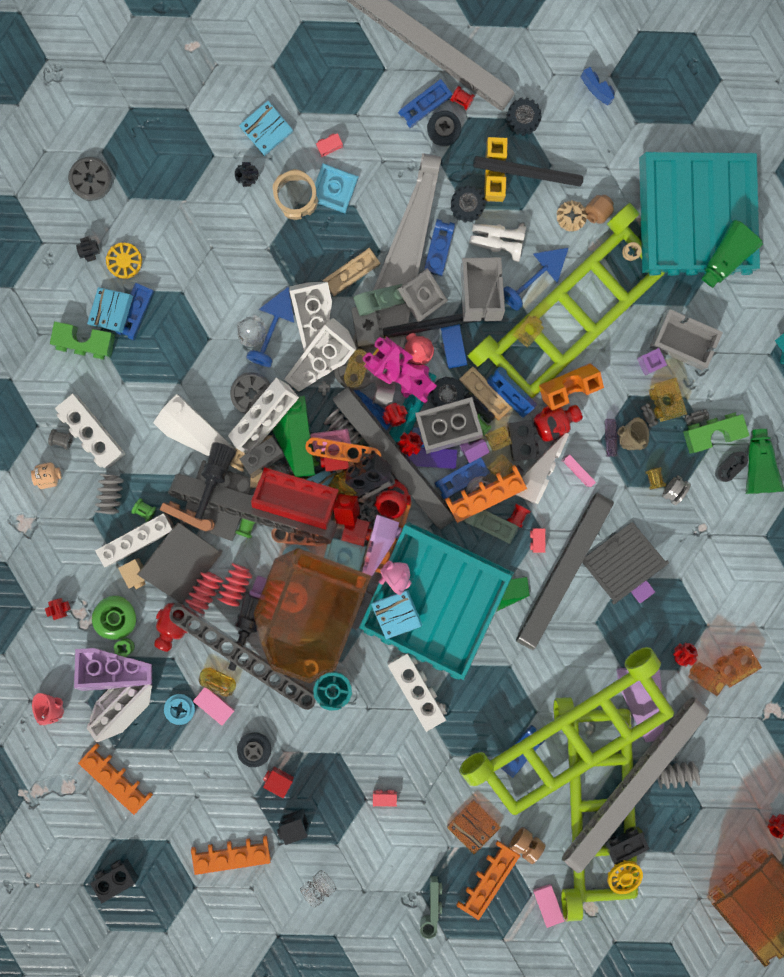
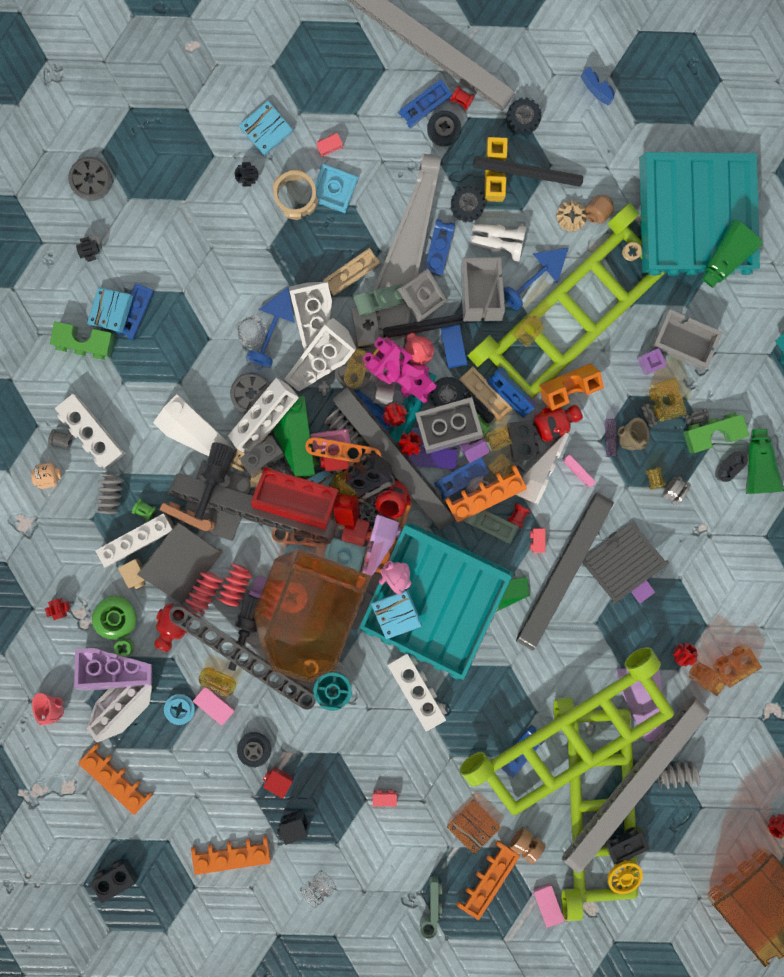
yellow wheel [105,242,143,279] -> none
bright green bush [235,519,255,538] -> none

